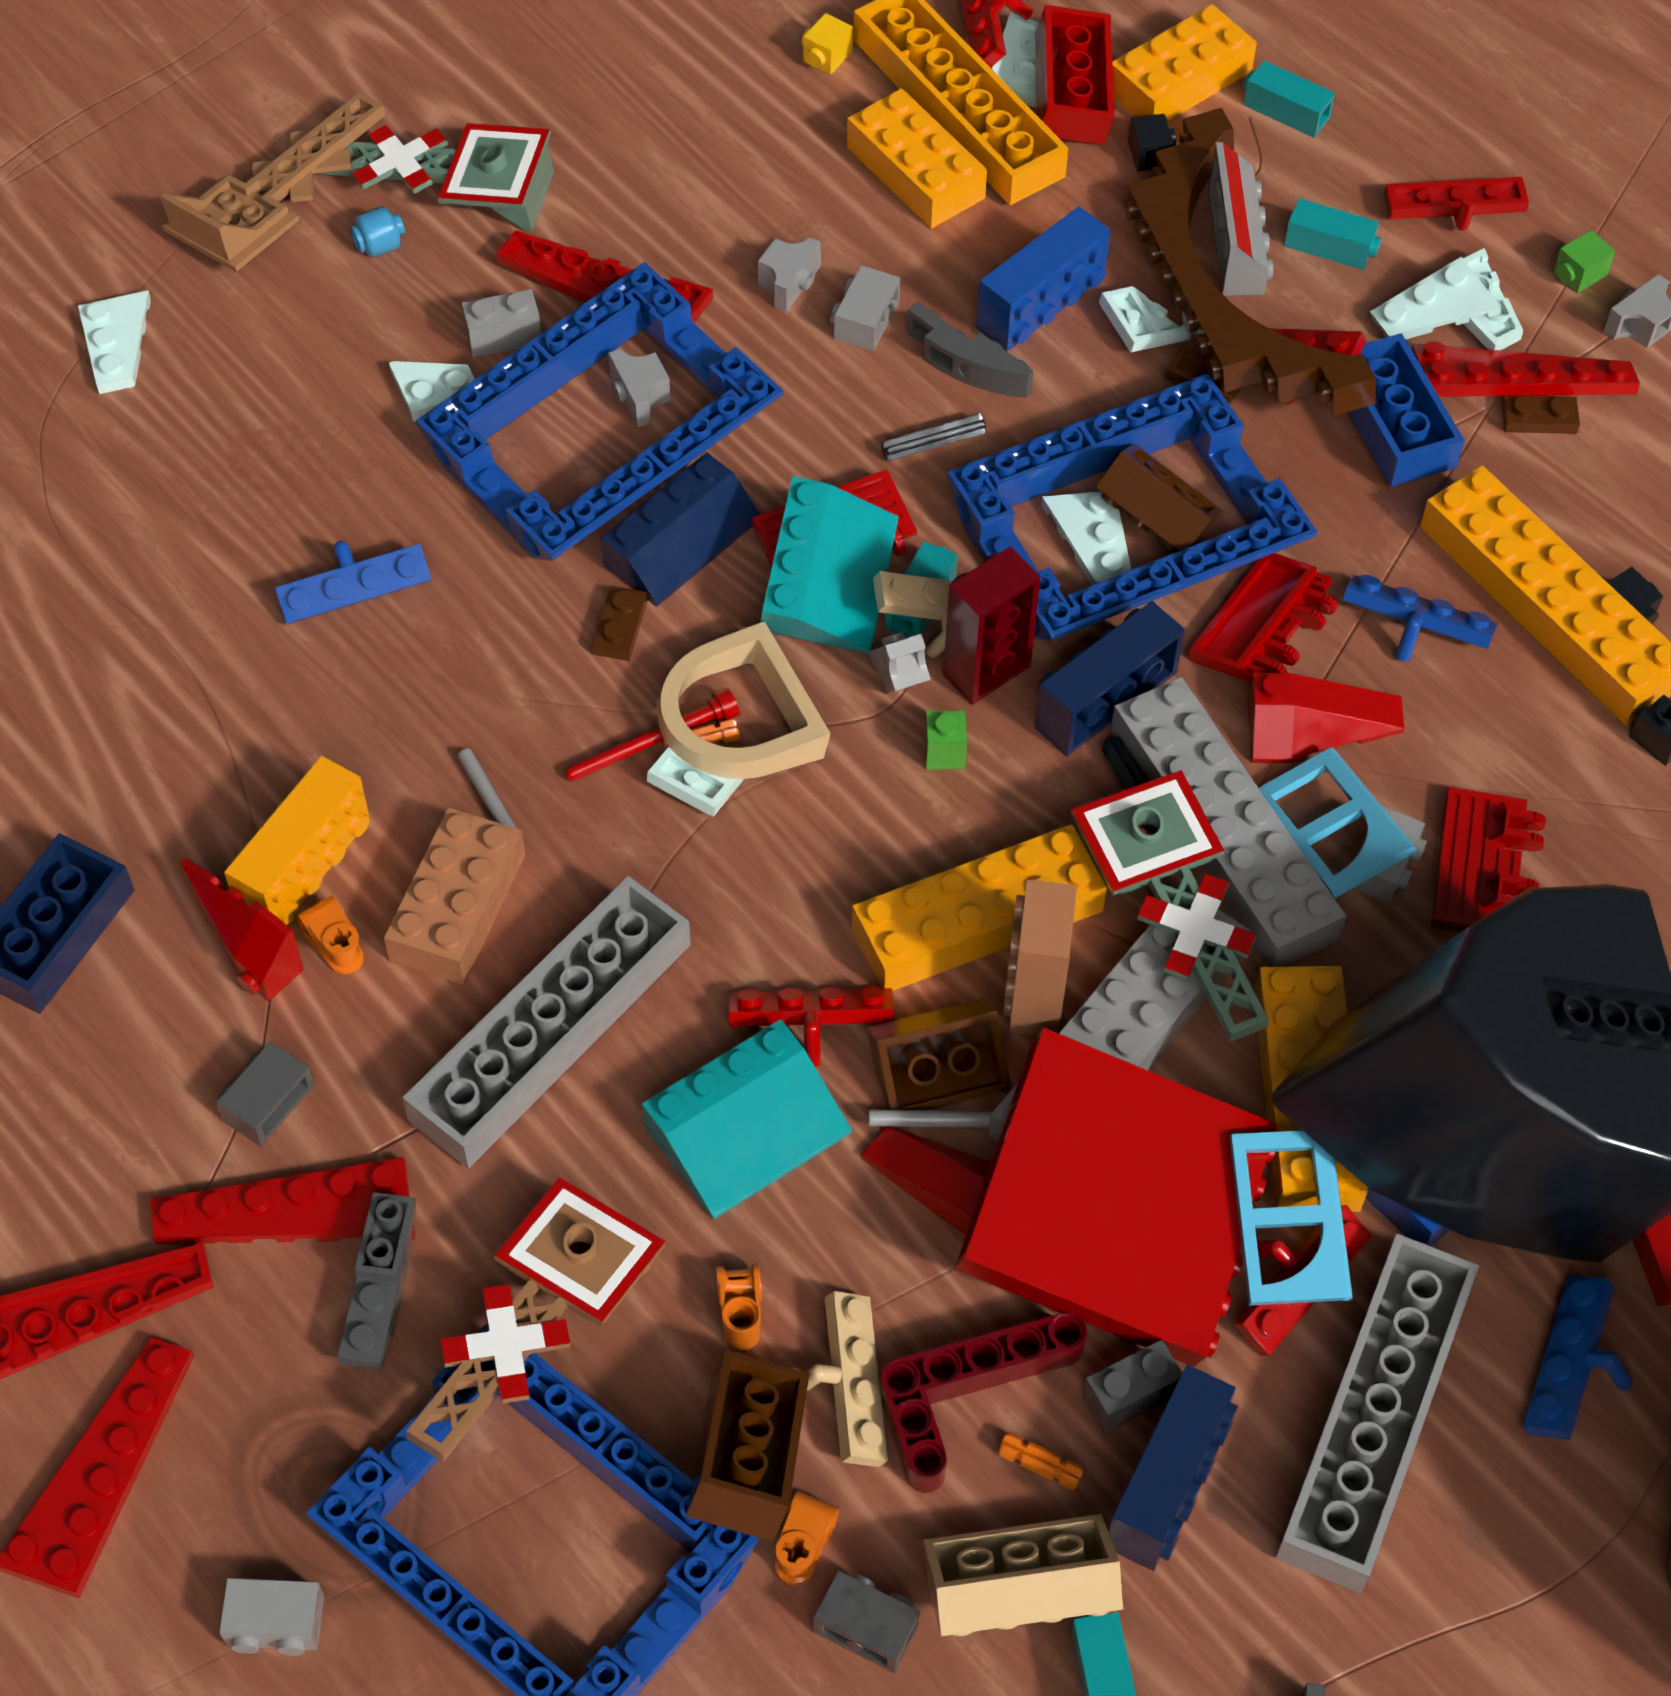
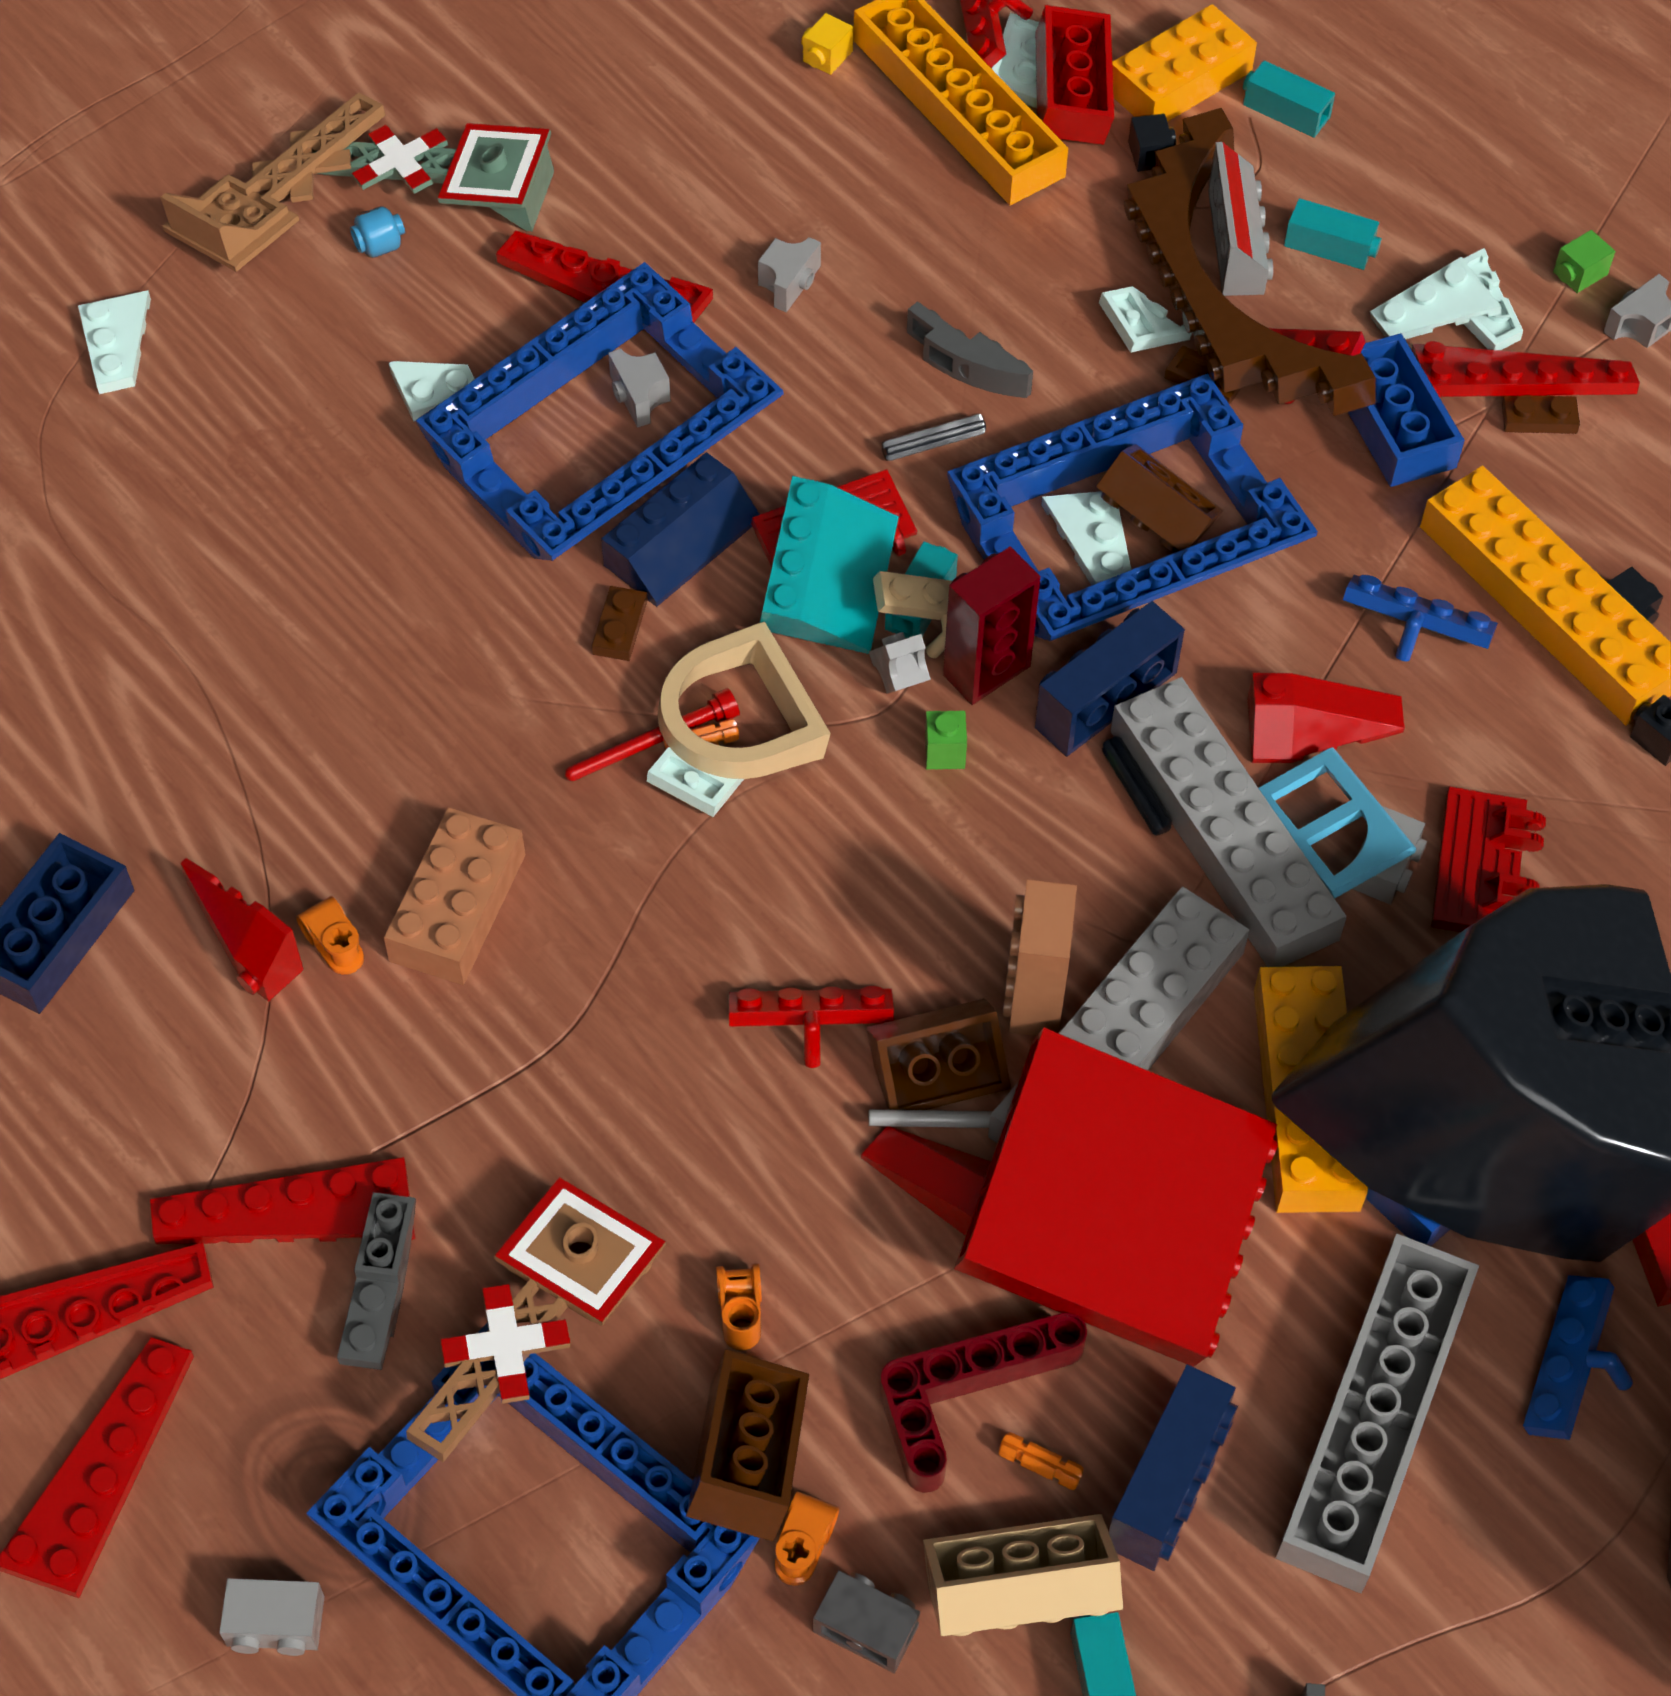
dark grey brick [216,1041,315,1147] -> none
light orange brick [224,756,370,925] -> none
blue plate [274,541,432,625] -> none
light grey brick [402,876,691,1169] -> none
light grey bar [458,748,516,828] -> none
light grey brick [462,289,541,358] -> none
teal slope [642,1019,852,1220] -> none
tan plate [805,1291,888,1467] -> none
light grey brick [830,265,901,351] -> none
light orange brick [847,88,987,229] -> none
light orange brick [852,824,1107,991] -> none
blue brick [976,206,1110,352] -> none
piece [1071,770,1269,1042] -> none
dark grey brick [1082,1340,1182,1434] -> none
red hinge [1188,553,1338,682] -> none
medium azure window [1229,1131,1353,1306] -> none
red plate [1234,1205,1372,1356] -> none
red plate [1384,177,1529,231] -> none

